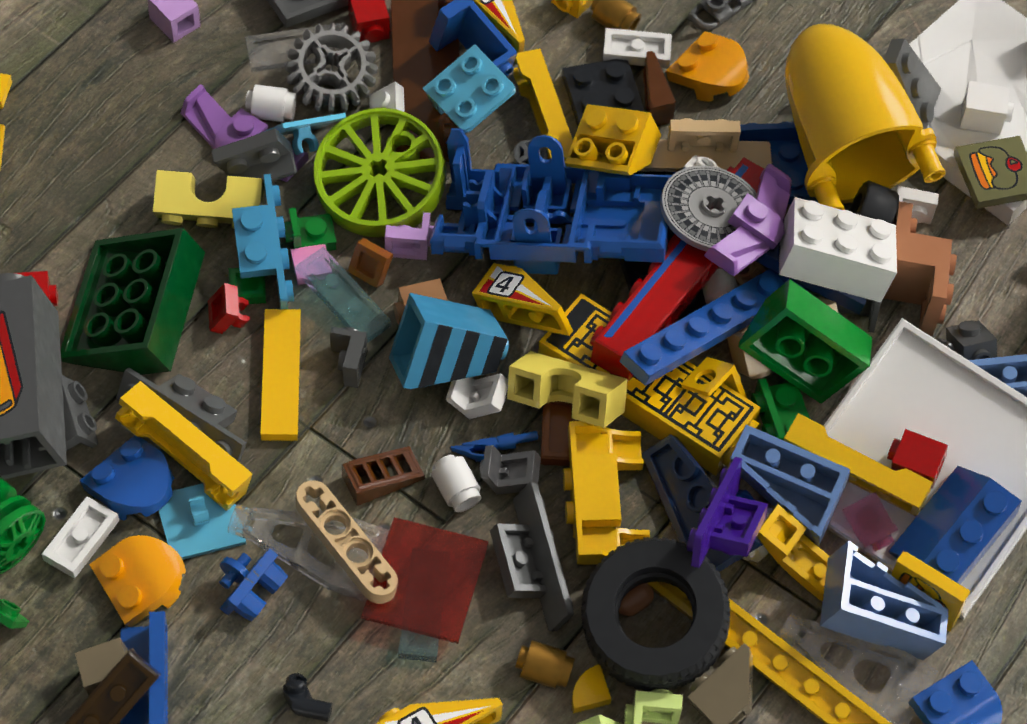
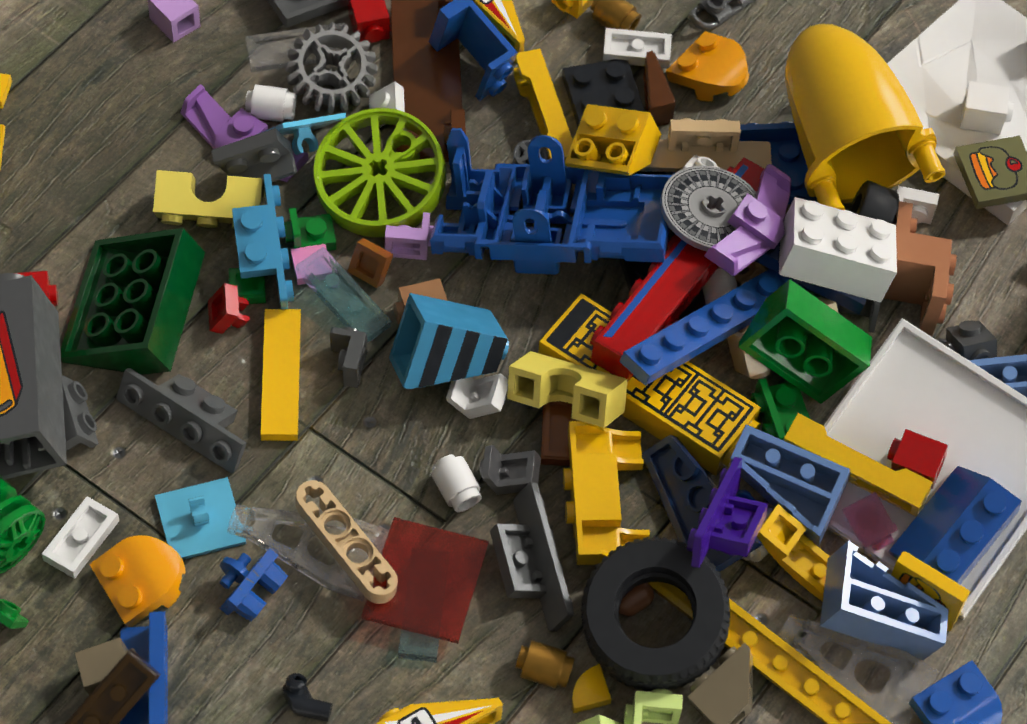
blue slope [79,435,175,520] -> none
yellow piece [115,381,253,511] -> none
reddish brown slope [342,446,425,506] -> none
medium azure bracket [423,44,516,133] -> none
blue hand [450,431,538,462] -> none
yellow slope [472,263,573,336] -> none
yellow bracket [681,357,748,399] -> none
dark grey wing [884,38,941,129] -> none

